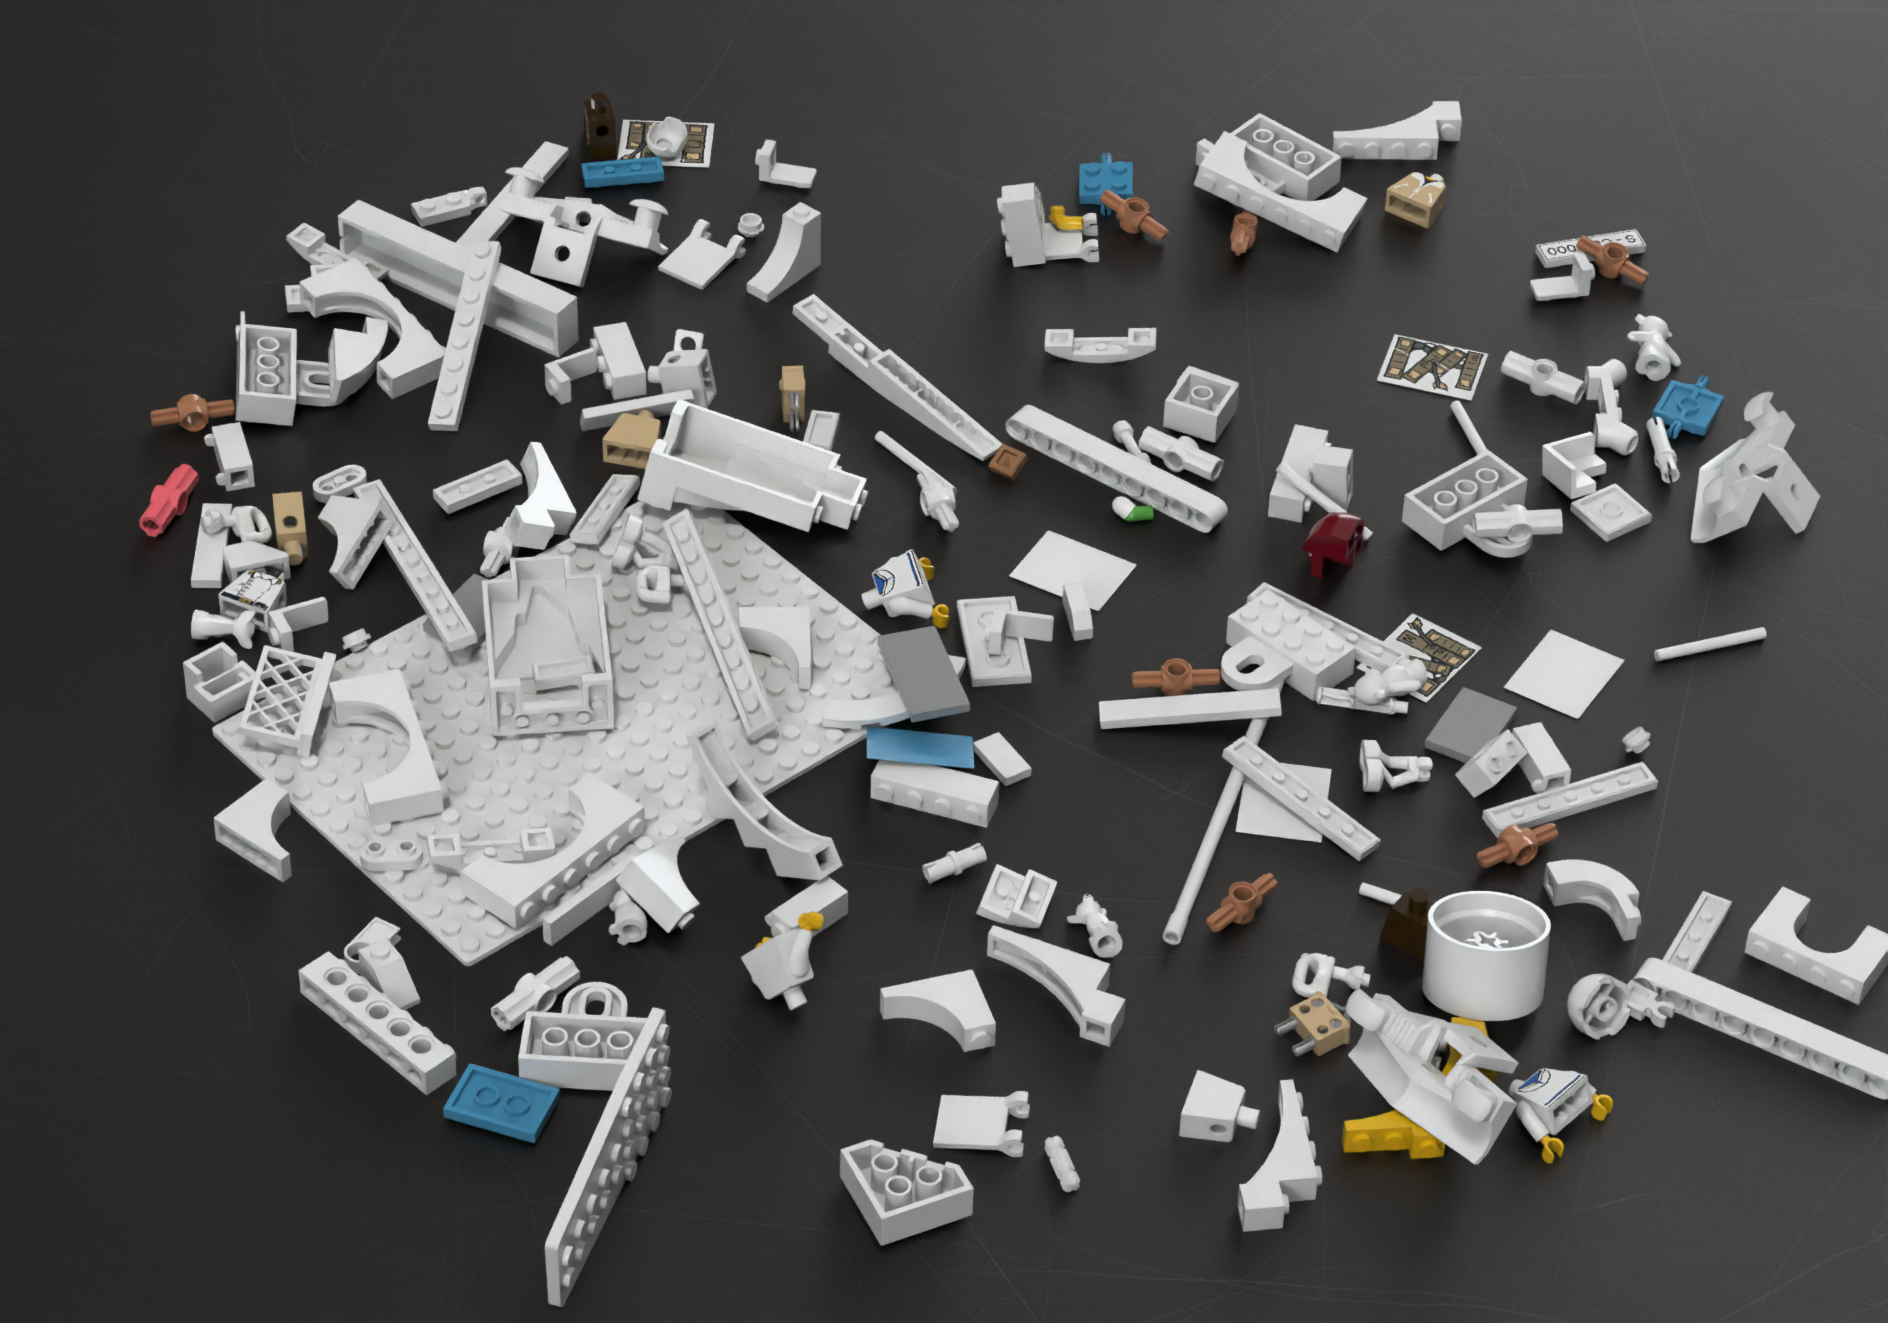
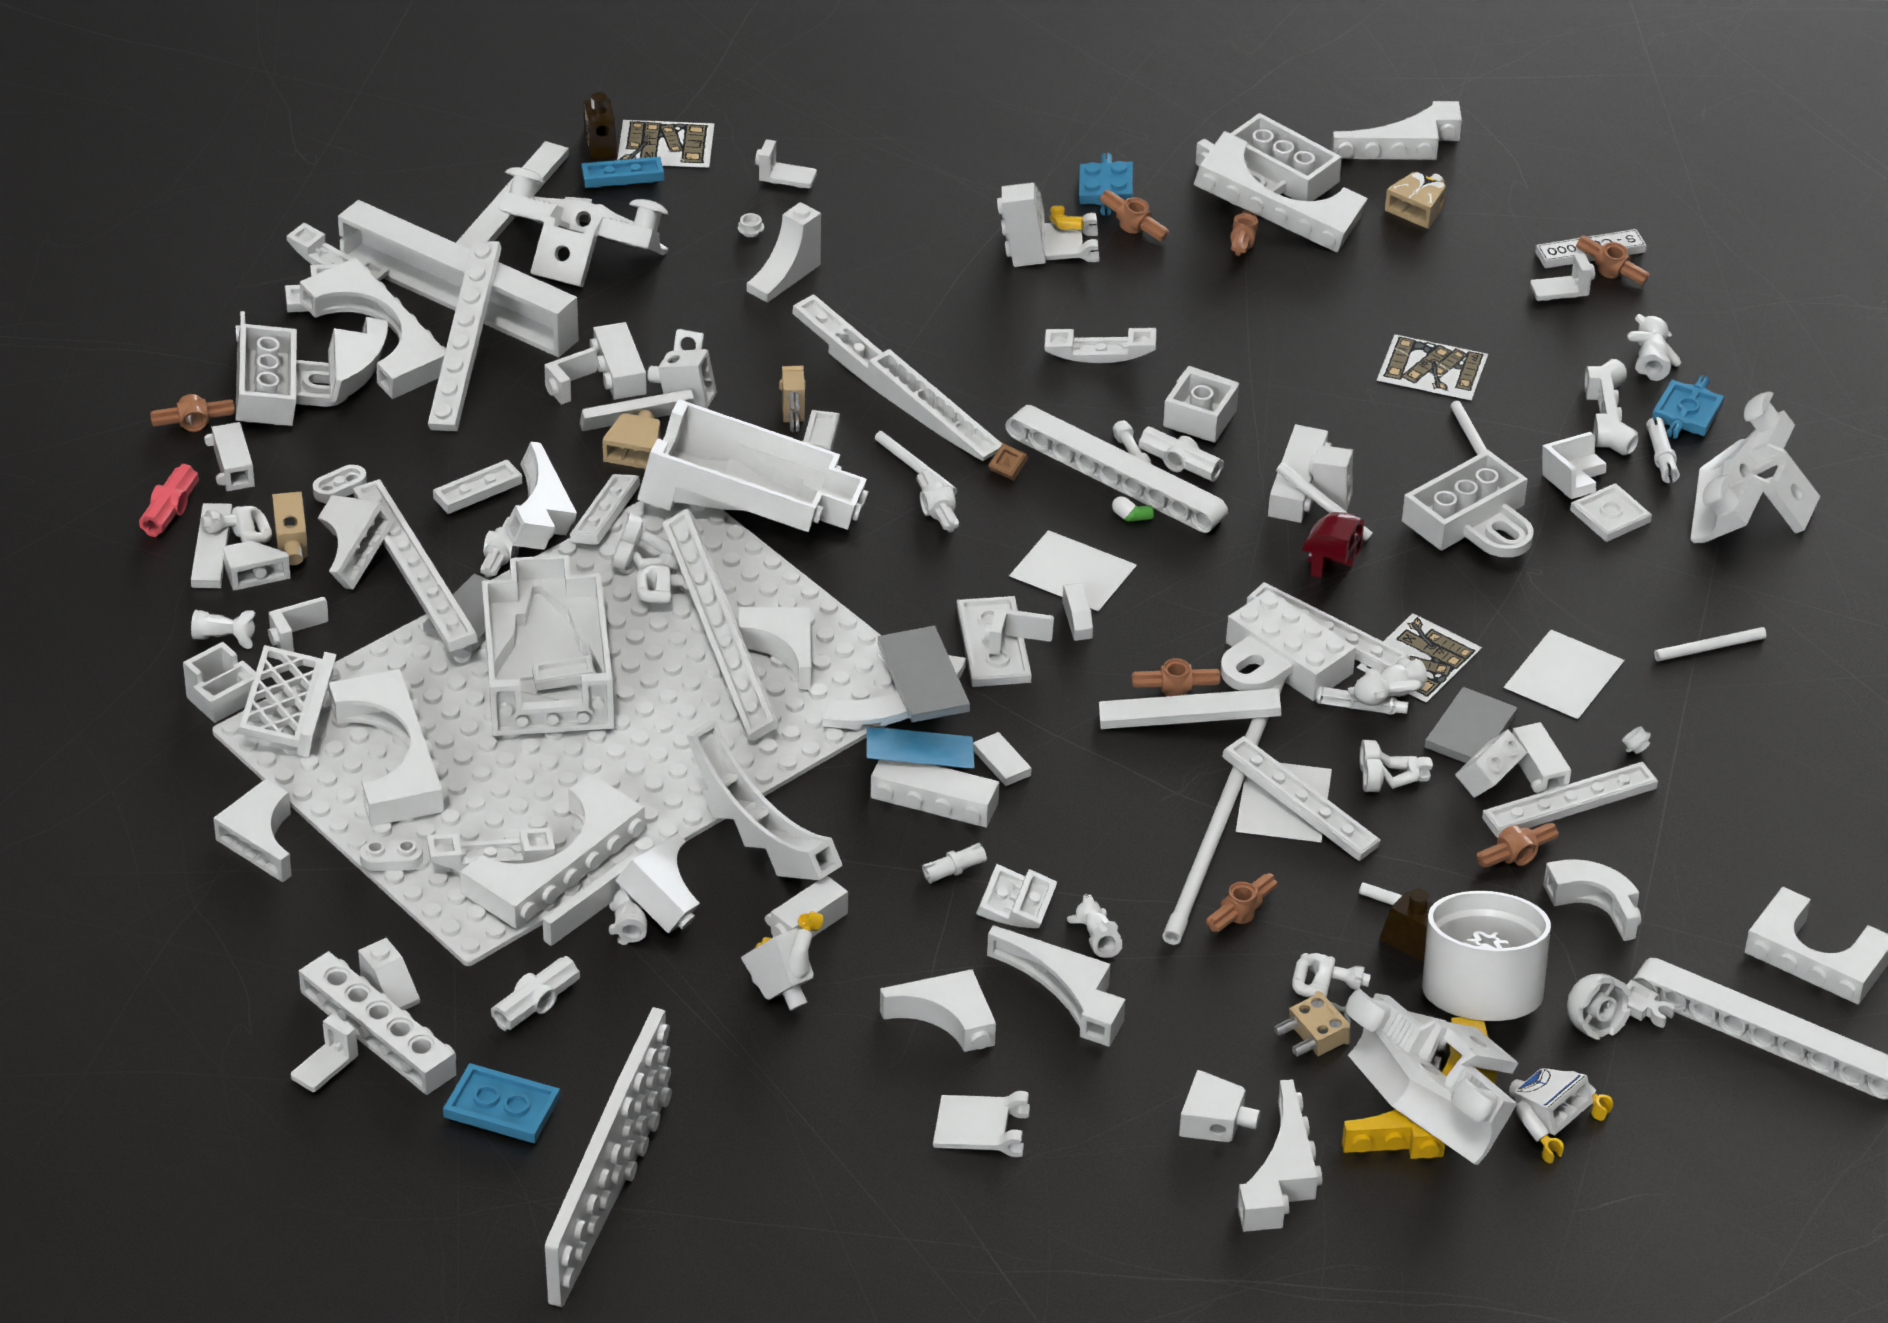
white torso [218,568,287,633] -> none
white plate [342,628,371,653] -> none
white piece [344,917,401,974] -> none
white hinge [411,187,487,227] -> none
white brick [518,982,647,1091] -> none
white hair [646,117,687,157] -> none
white flag [658,219,746,290] -> none
white brick [840,1139,974,1246] -> none
white torso [861,549,950,628] -> none
white axle [1044,1136,1080,1193] -> none
white piece [1472,504,1563,543] -> none
white piece [1501,351,1586,405] -> none
white tile [1663,891,1732,973] -> none
none -> white bracket [291,1014,358,1092]

